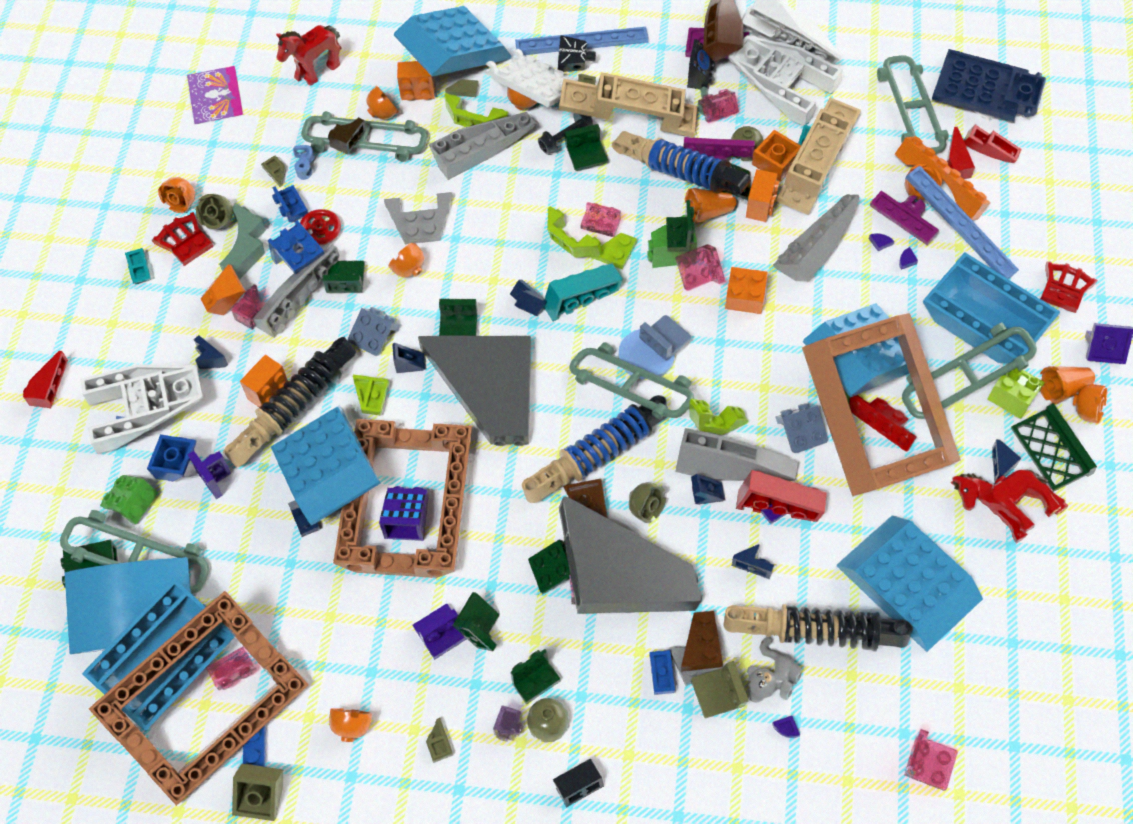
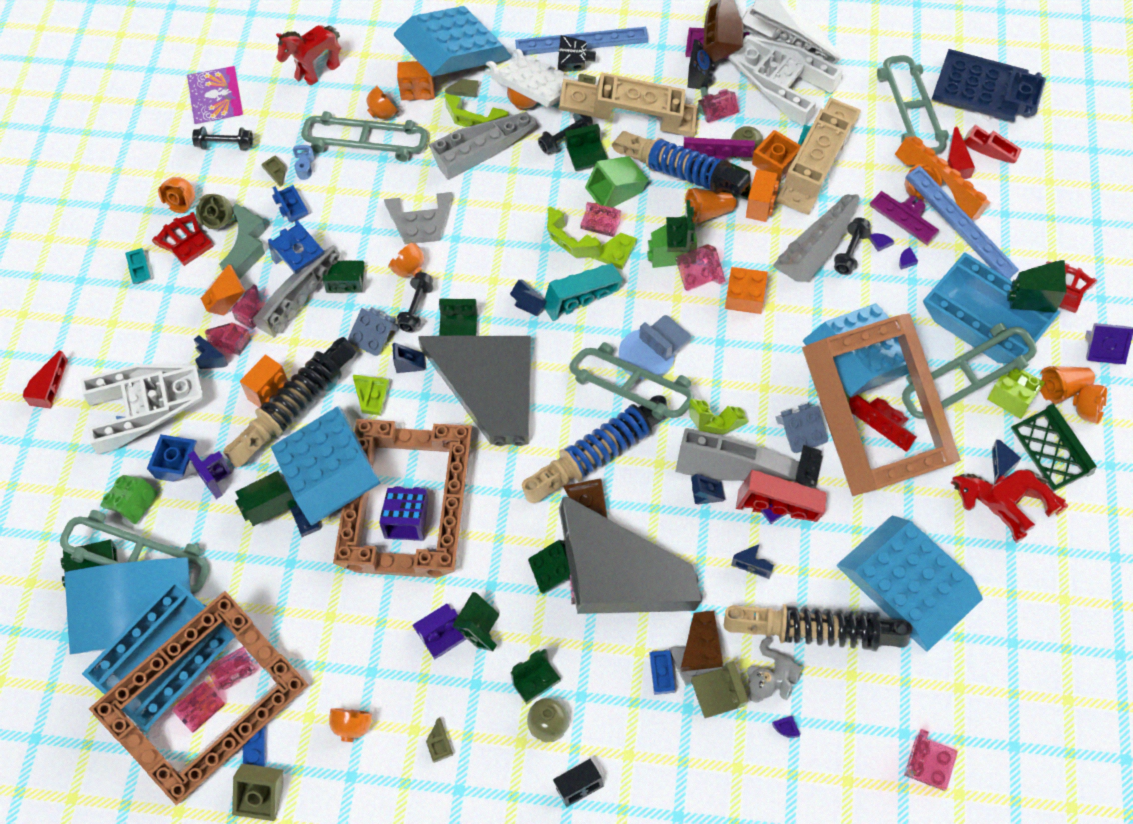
red plate [300,209,341,245] -> none
dark brown arch [328,117,366,155] -> none
clear purple brick [493,705,523,742] -> none
olive cylinder [628,482,666,523] -> none
none -> clear pink bracket [171,681,225,733]
none -> black piece [191,126,254,151]
none -> clear pink slope [204,323,251,356]
none -> dark green brick [235,471,296,526]
none -> black piece [397,272,434,333]
none -> bright green slope [585,156,648,212]
none -> black hinge [795,445,823,488]
none -> black piece [834,217,871,275]
none -> dark green slope [1007,260,1066,313]

